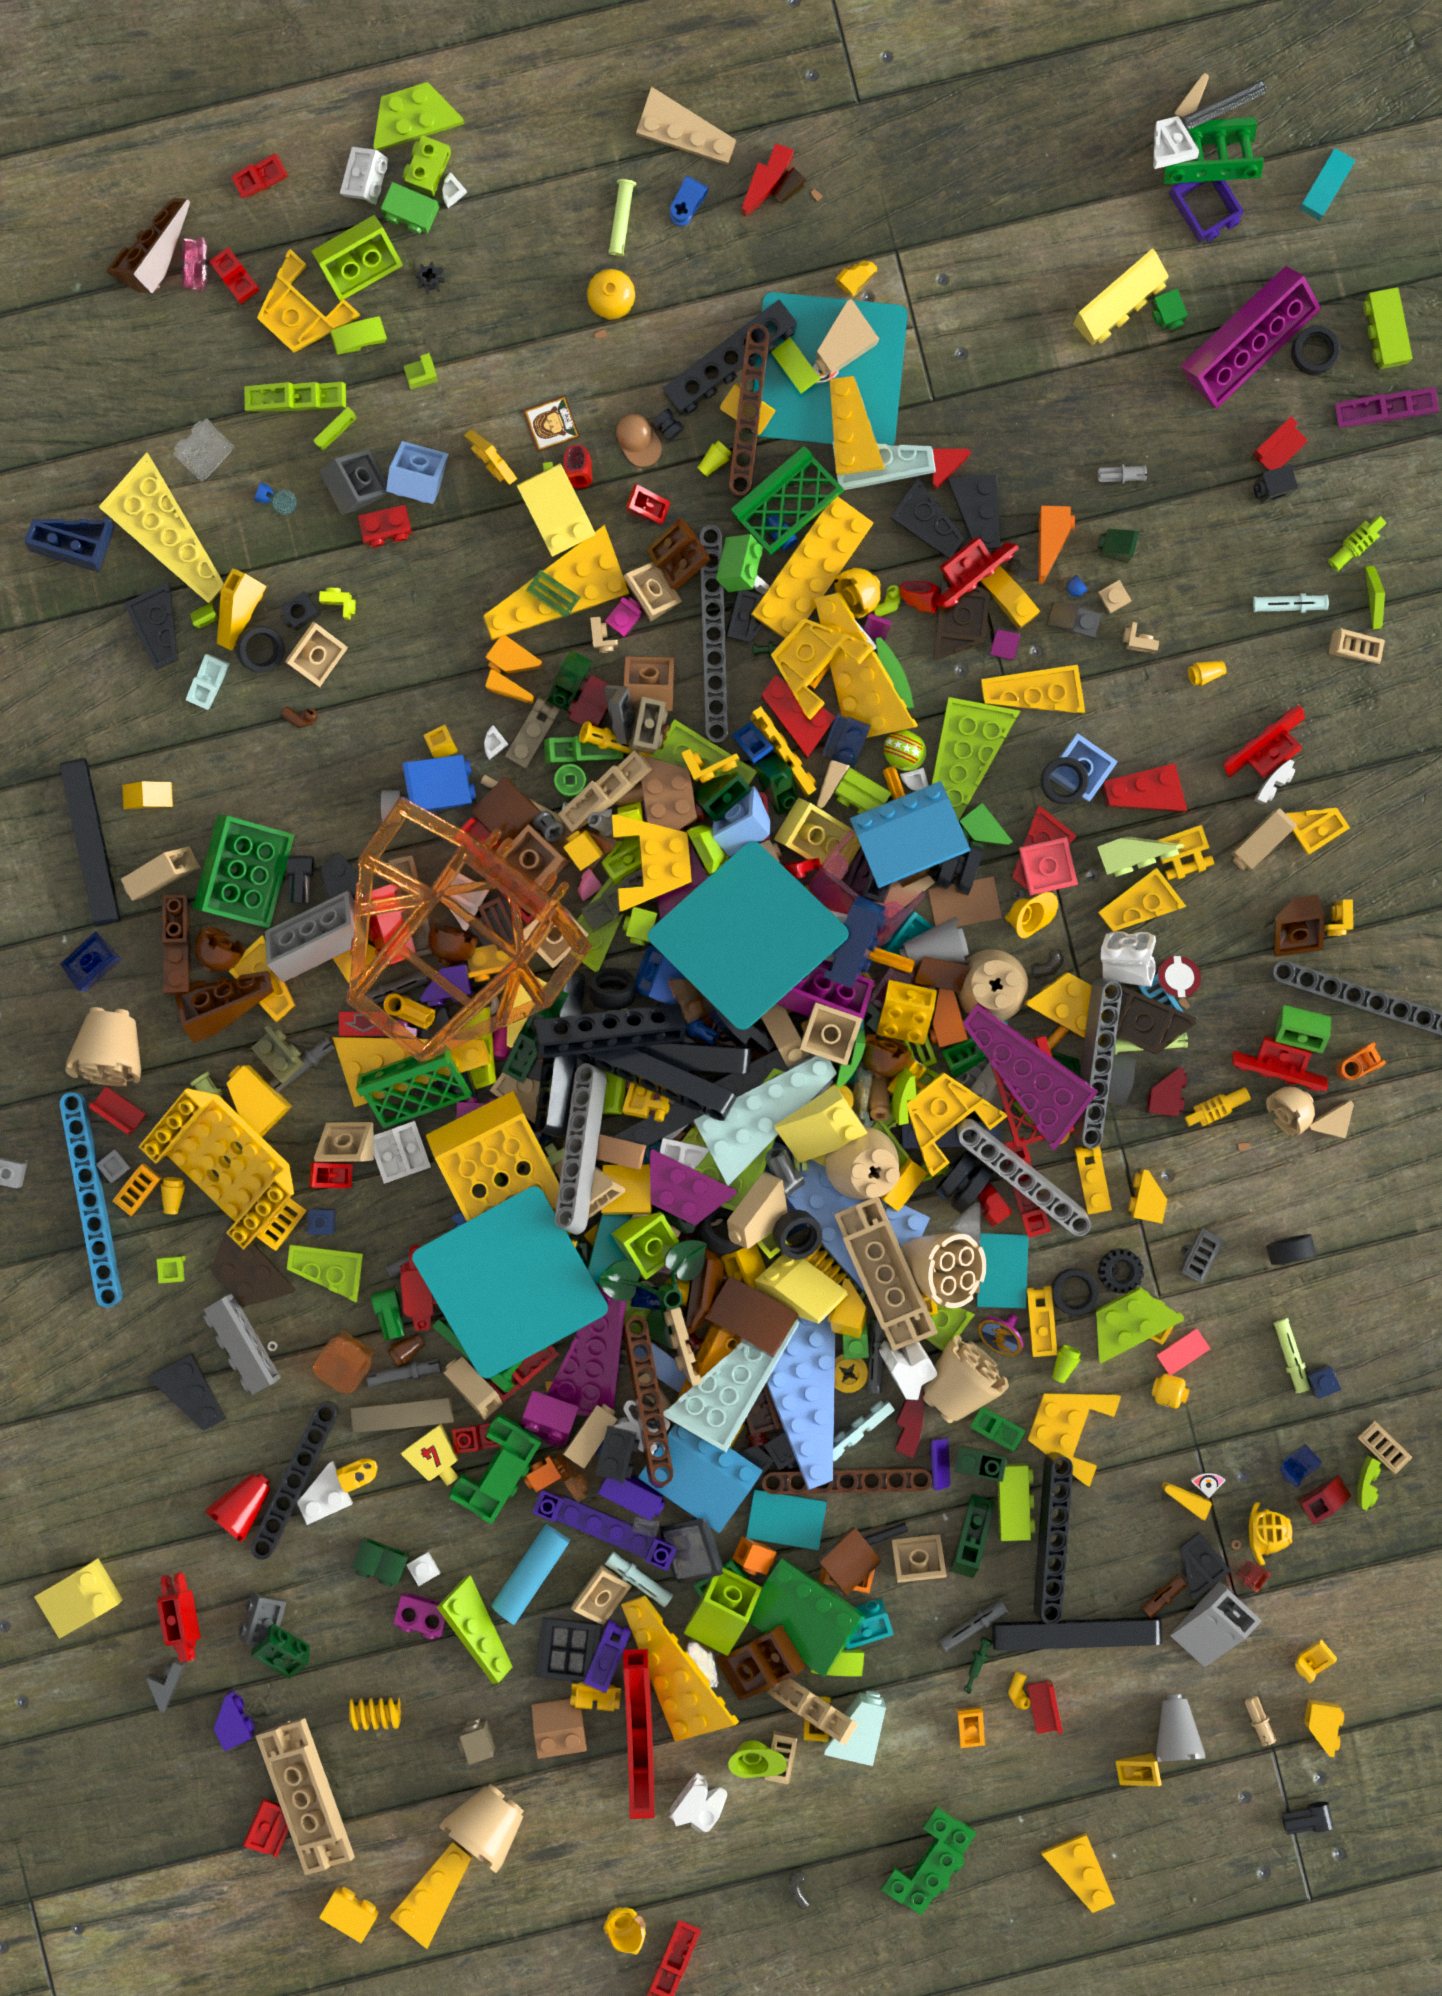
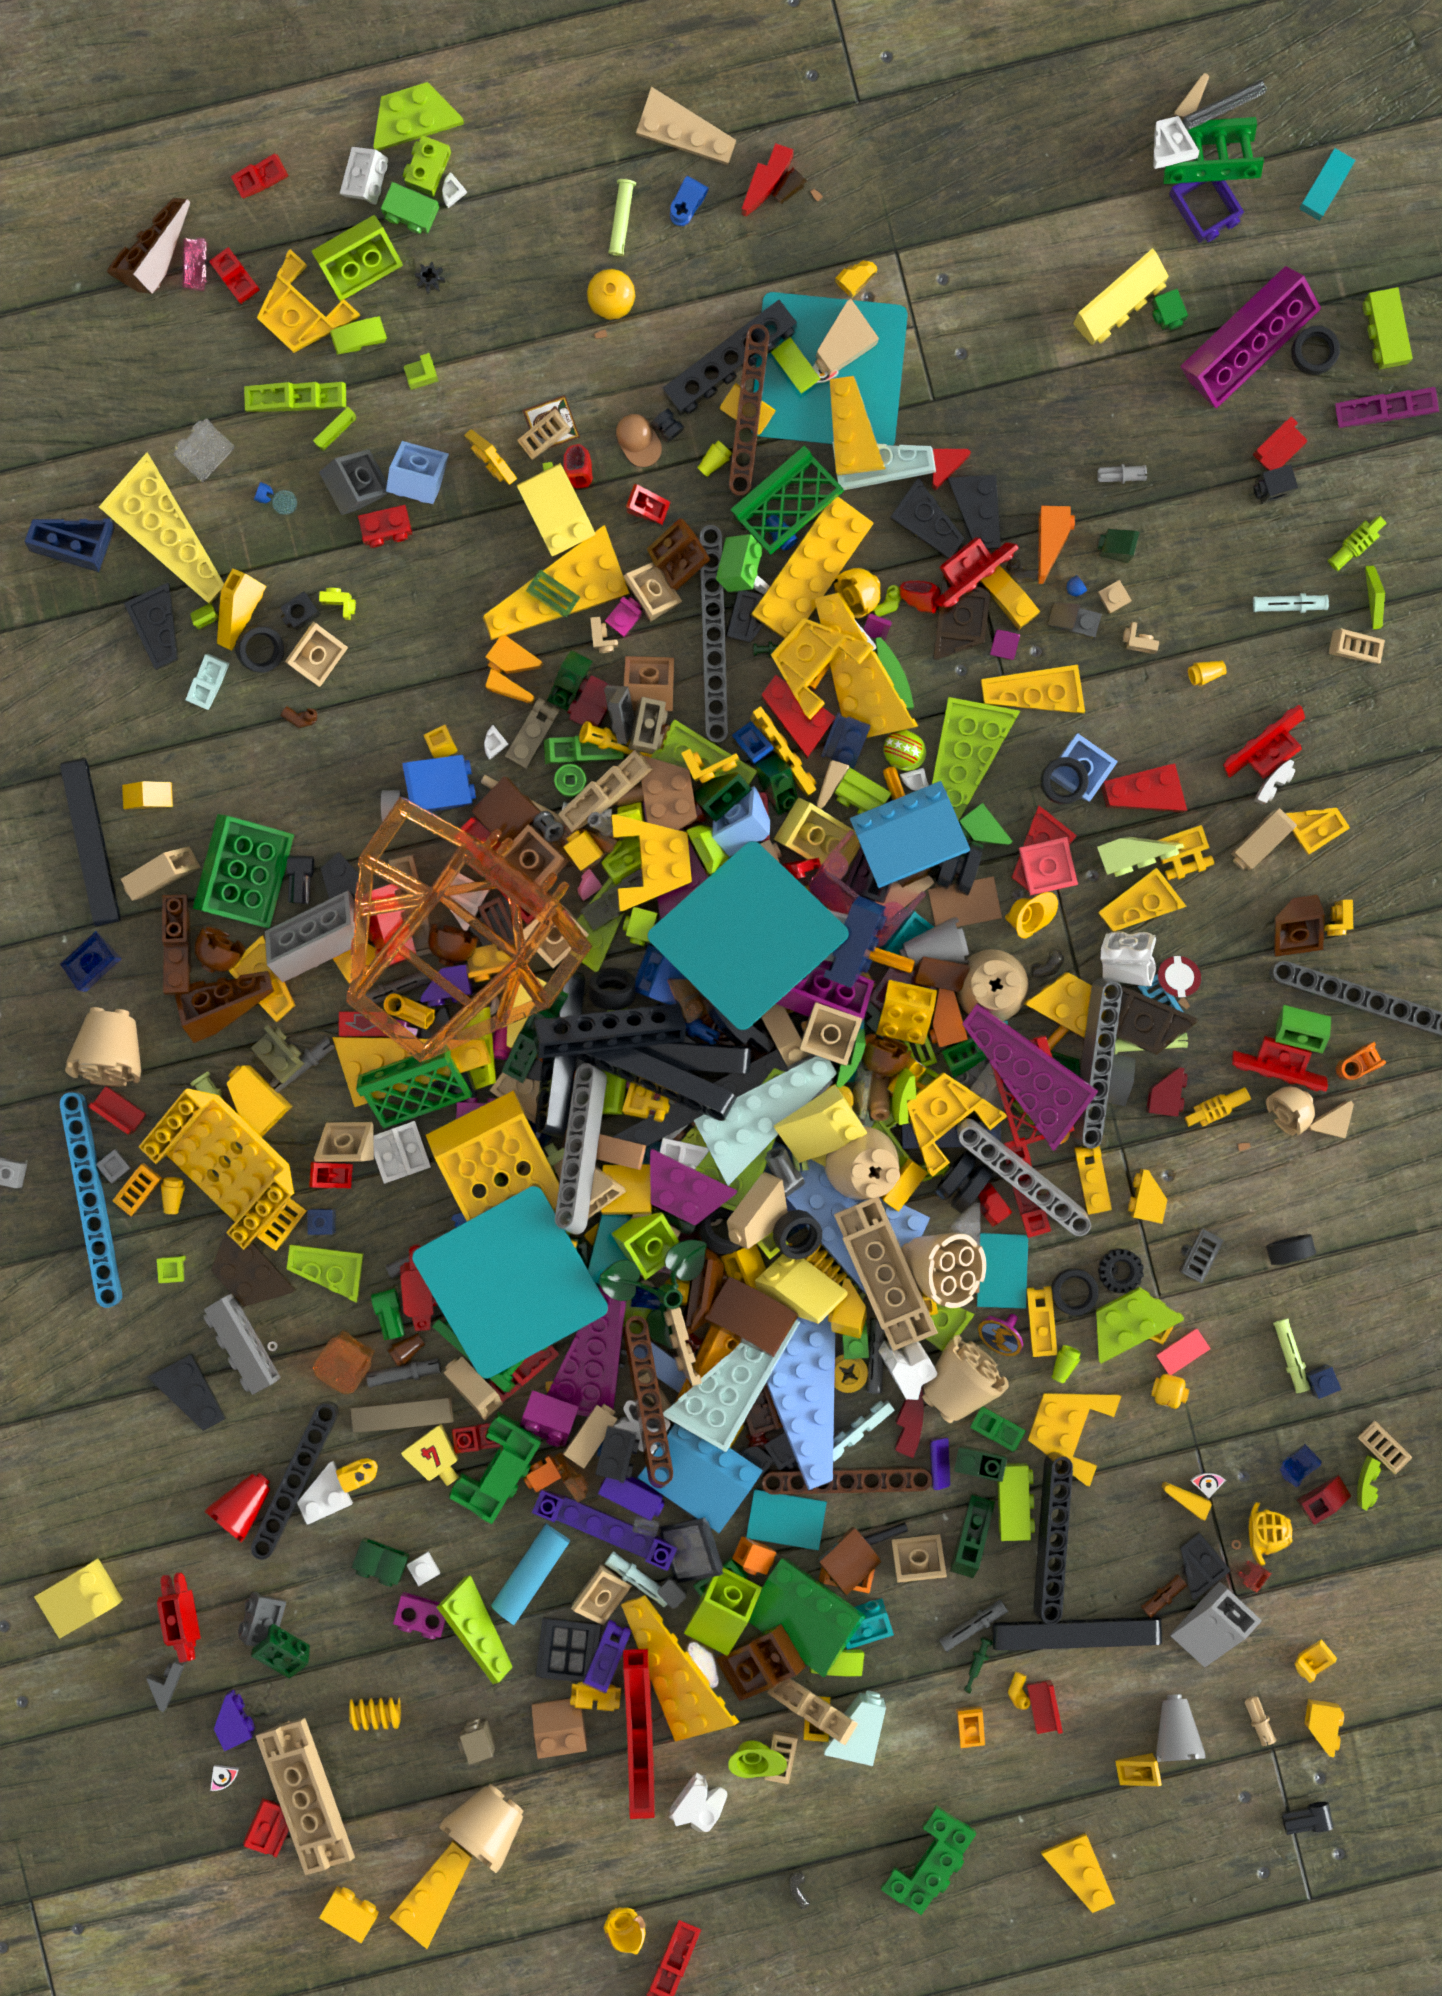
none -> white tile [210,1764,239,1791]
none -> tan slope [517,409,571,460]
none -> dark grey slope [657,1576,687,1609]

